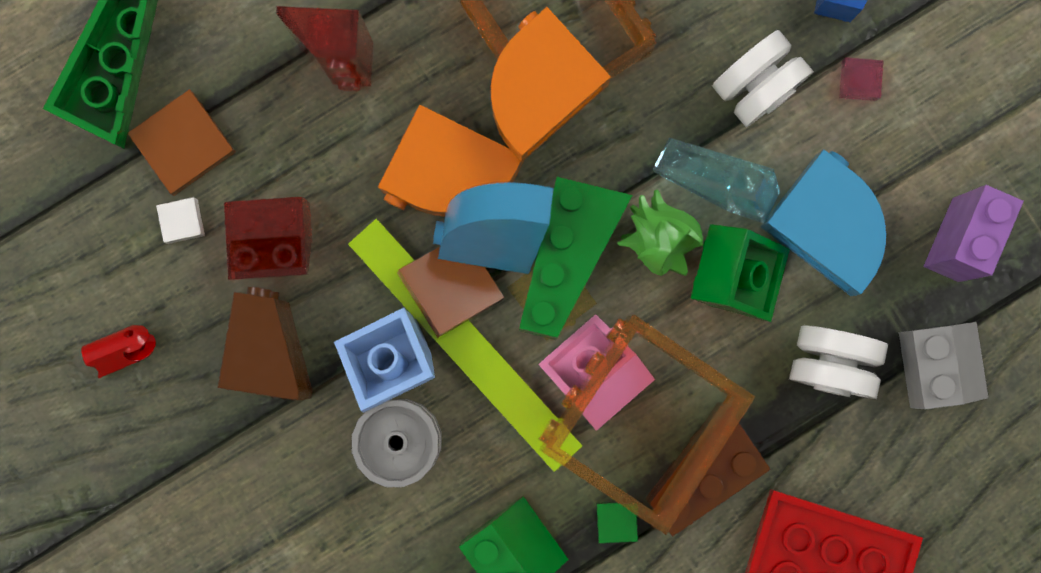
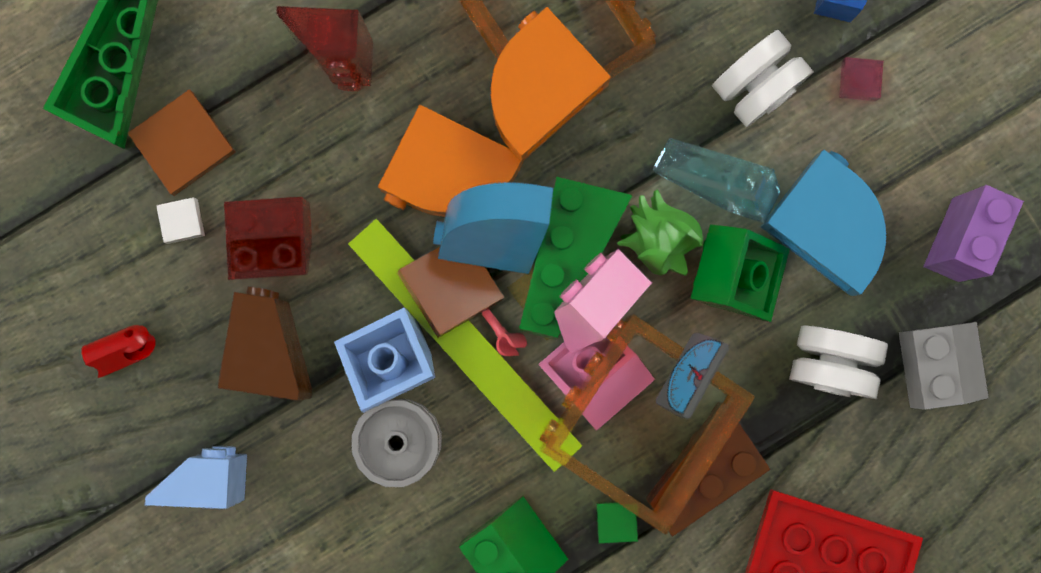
none -> light blue slope [145,446,247,509]
none -> coral hand [482,309,527,356]
none -> bright pink slope [554,249,652,353]
none -> slope [656,333,729,419]

